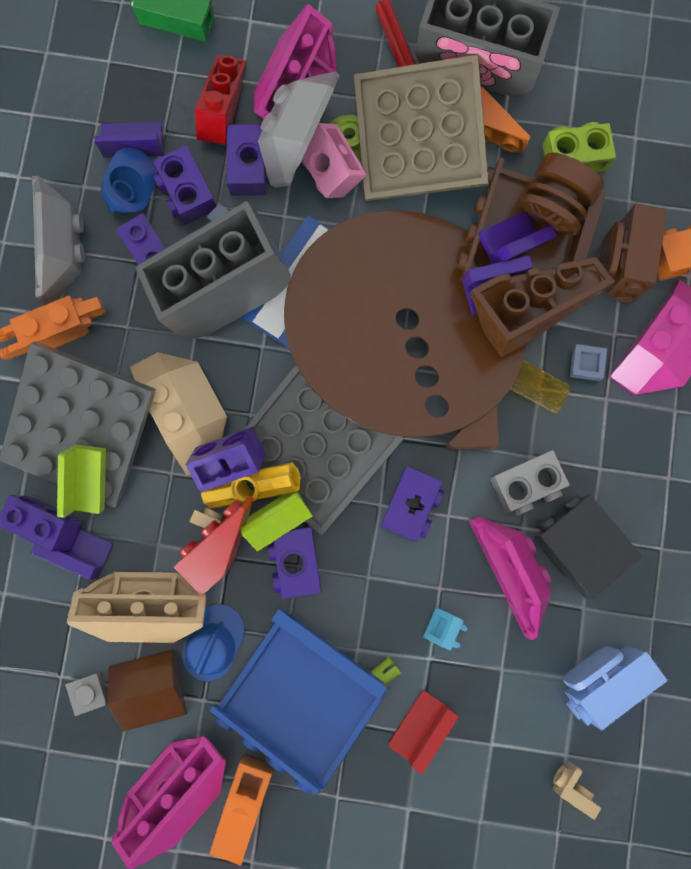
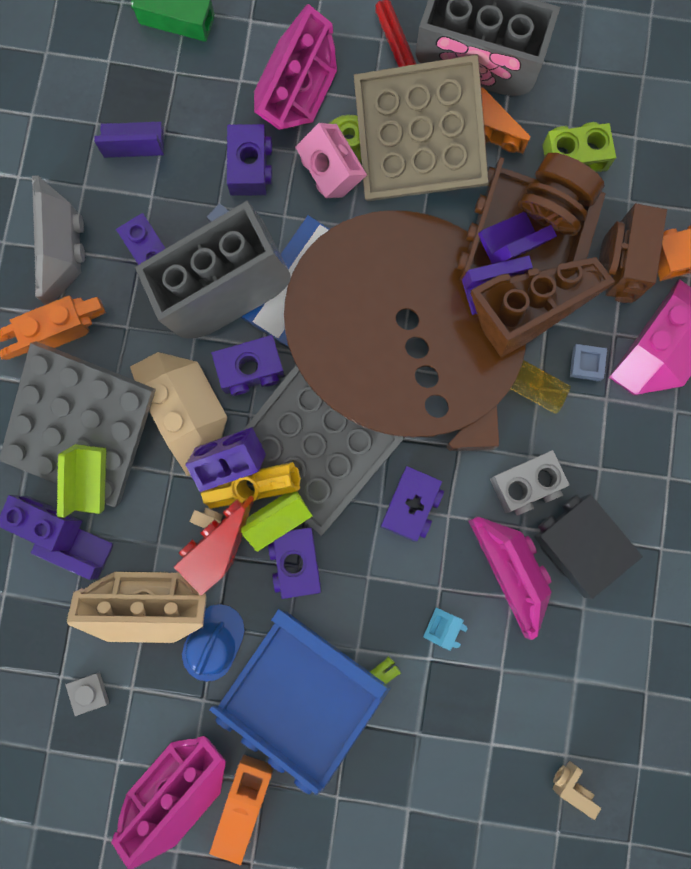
blue piece [100,147,156,213] -> none
reddish brown slope [107,649,188,732] -> none
dark purple brick [153,145,216,225] -> none
red slope [195,55,246,145] -> none
light grey wedge [258,71,340,188] -> none
red panel [388,690,459,774] -> none
light blue brick [563,646,668,730] -> none
none -> dark purple brick [211,335,285,396]

